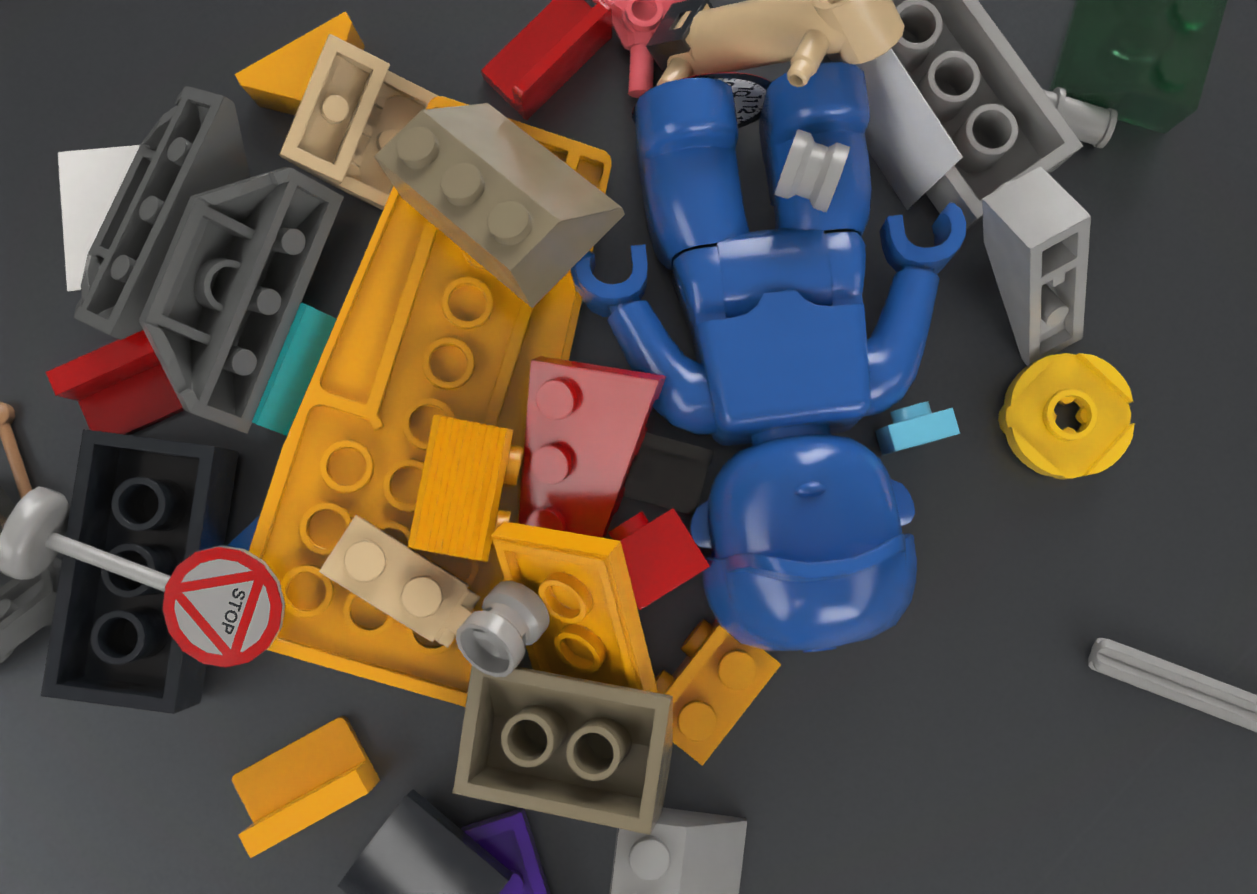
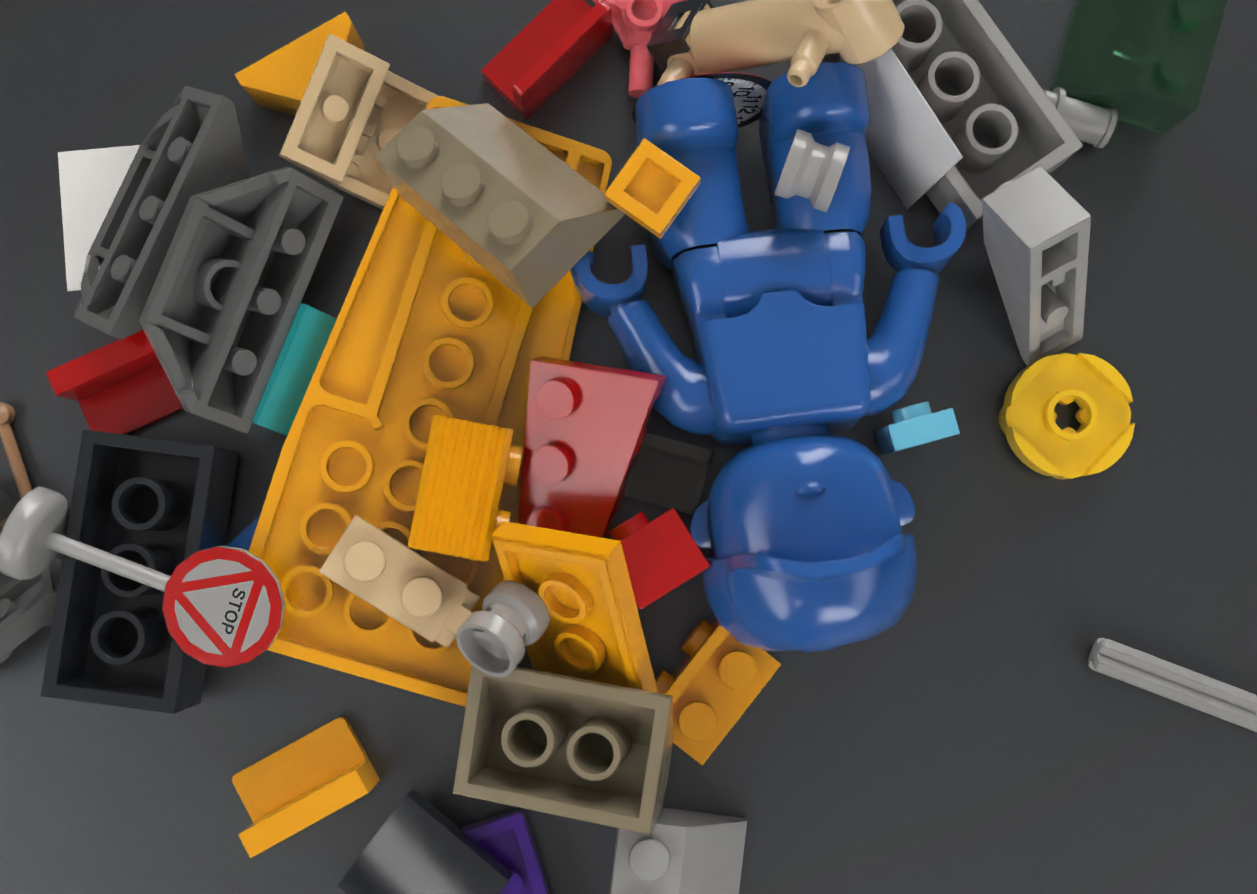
none -> light orange plate [604,138,701,239]

